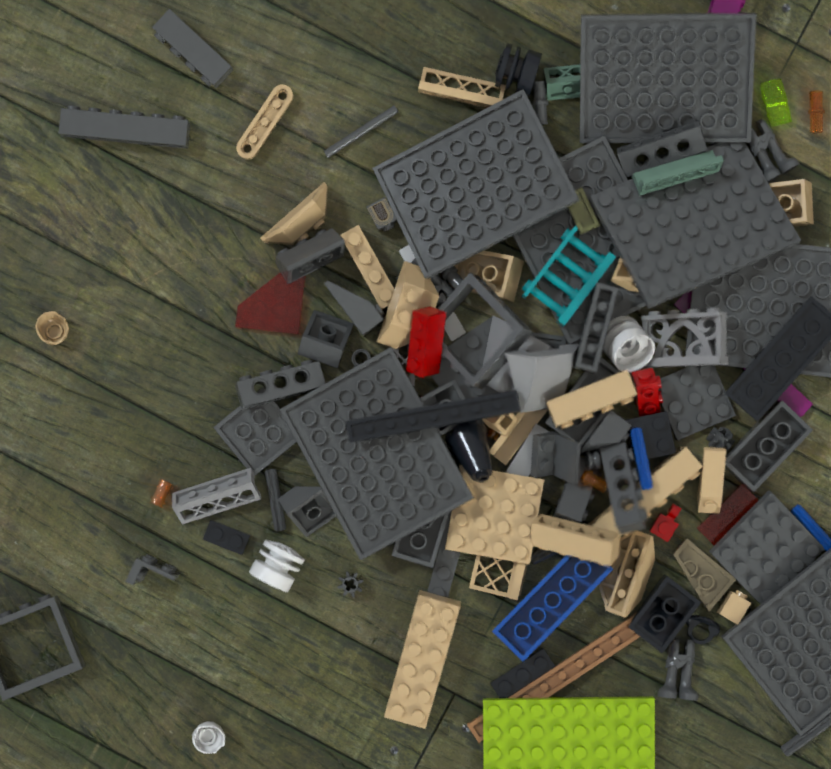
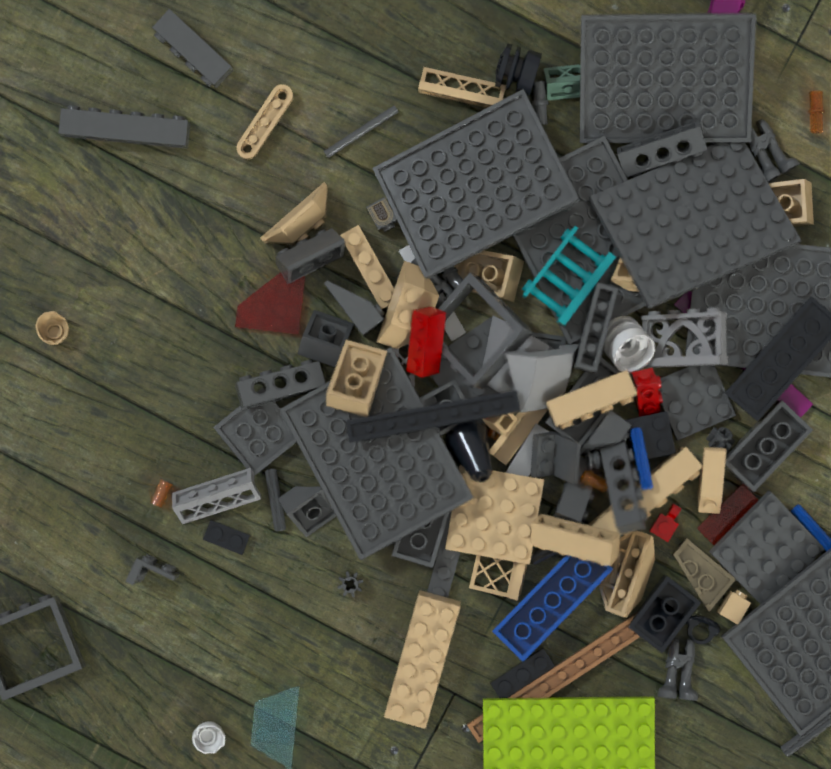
white wheel [249,539,305,592] -> none
olive tile [567,187,600,235] -> none
sand green fence [632,150,724,195] -> none
clear neon green slope [760,78,792,127] -> none
none -> clear light blue wing [251,686,300,769]
none -> tan slope [326,340,387,417]

